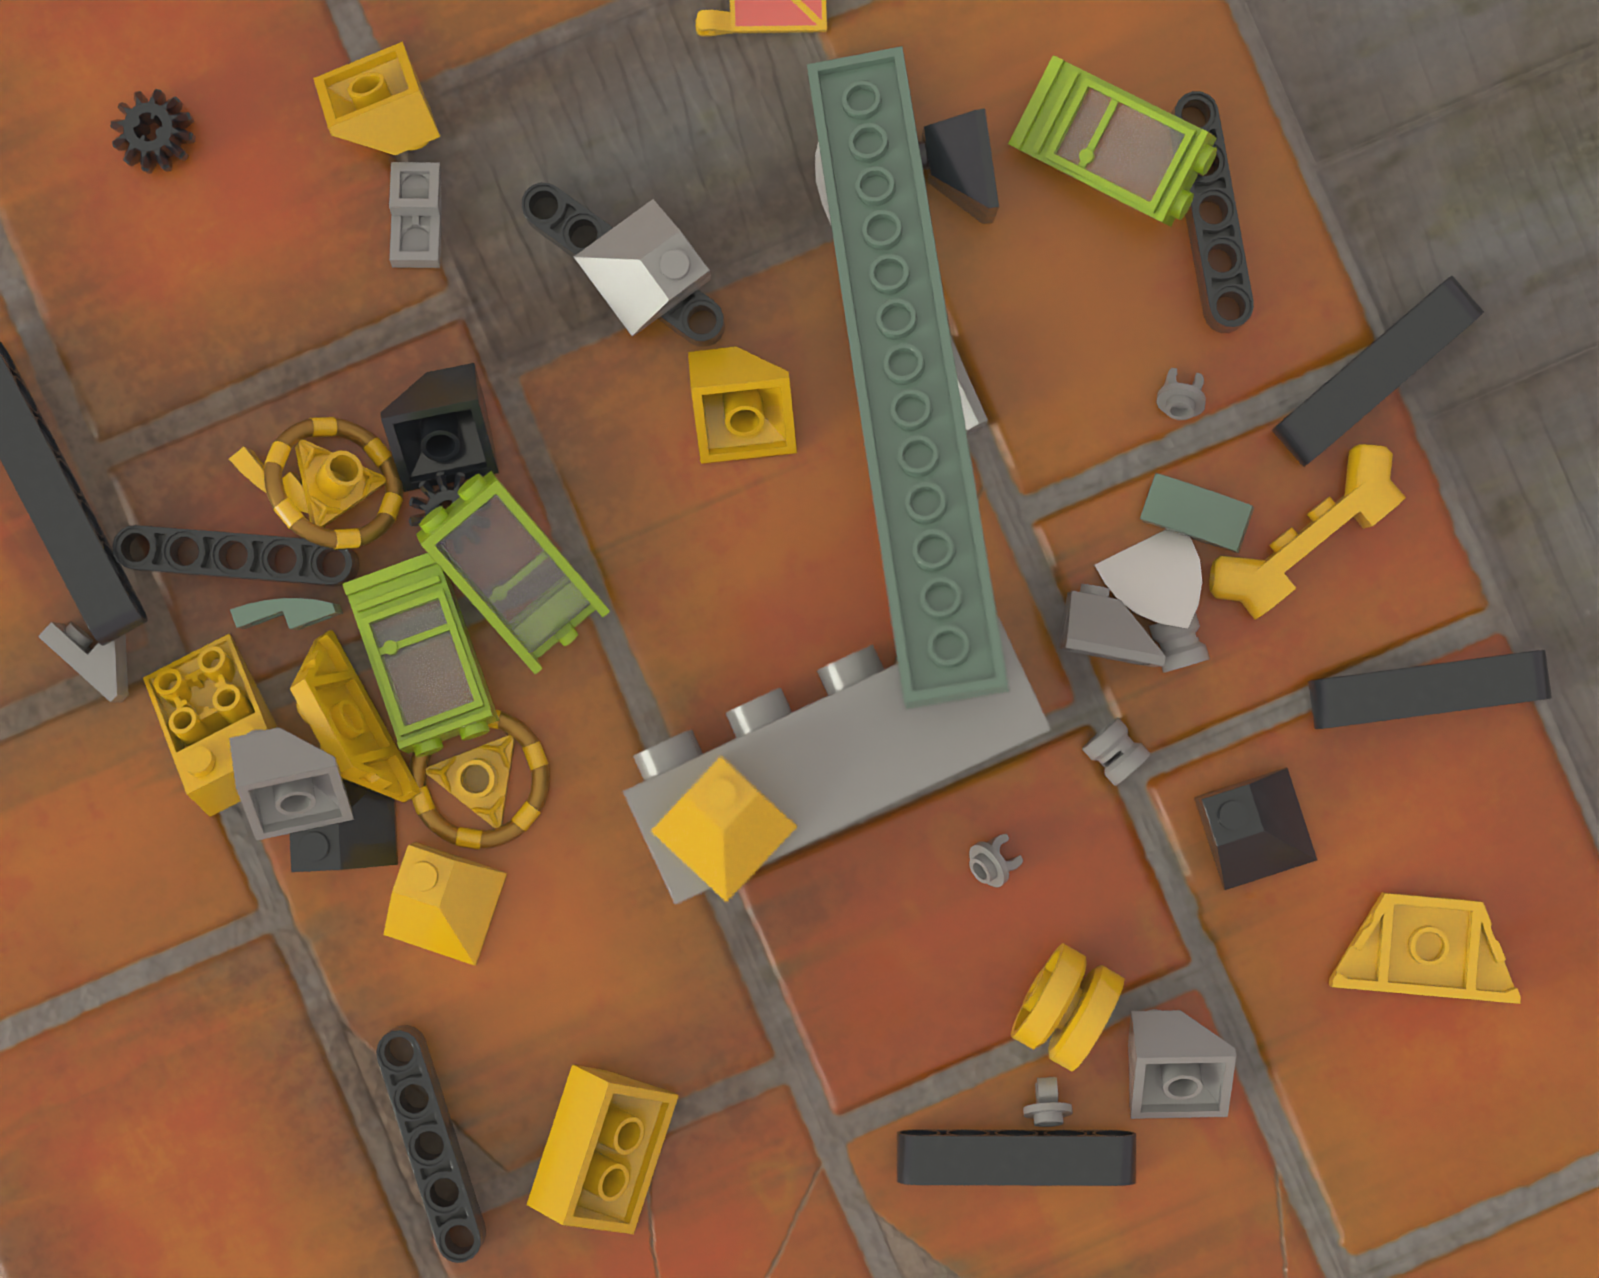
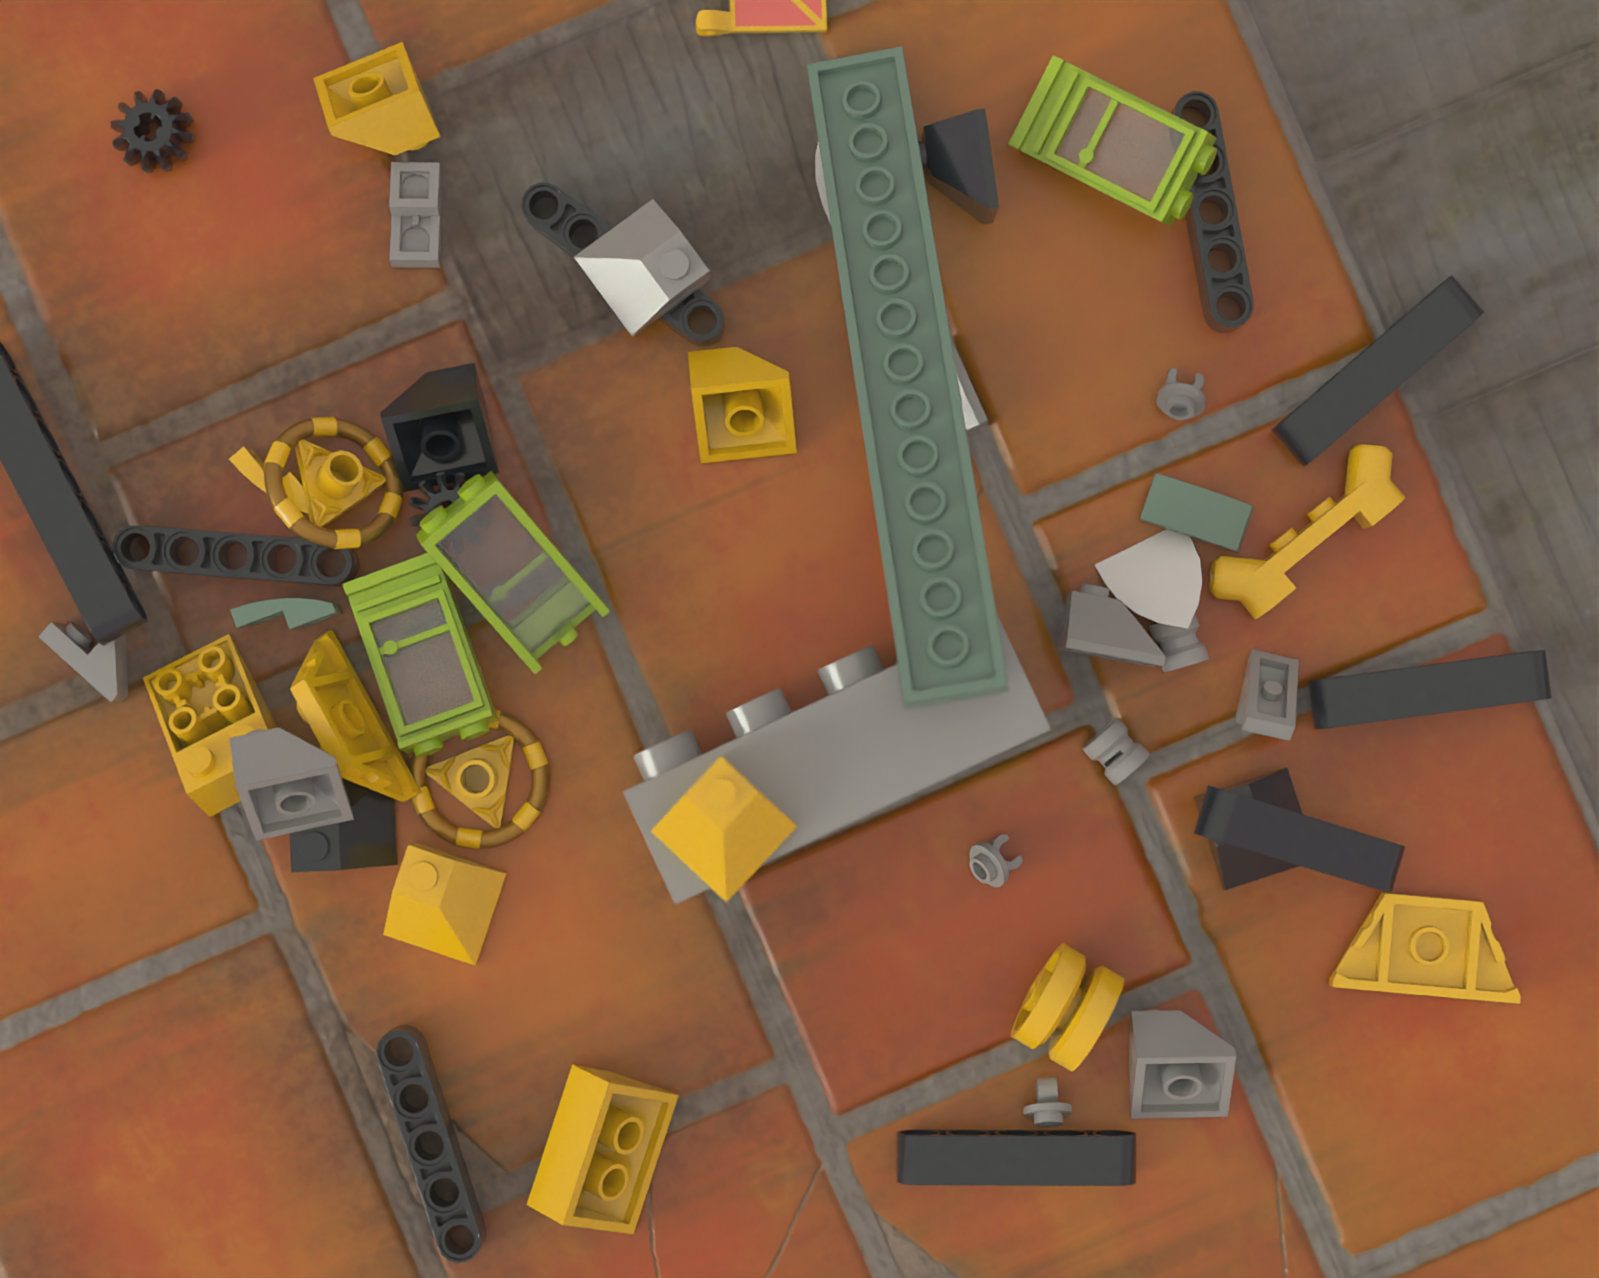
none -> black beam [1194,785,1405,893]
none -> light grey slope [1235,649,1299,741]

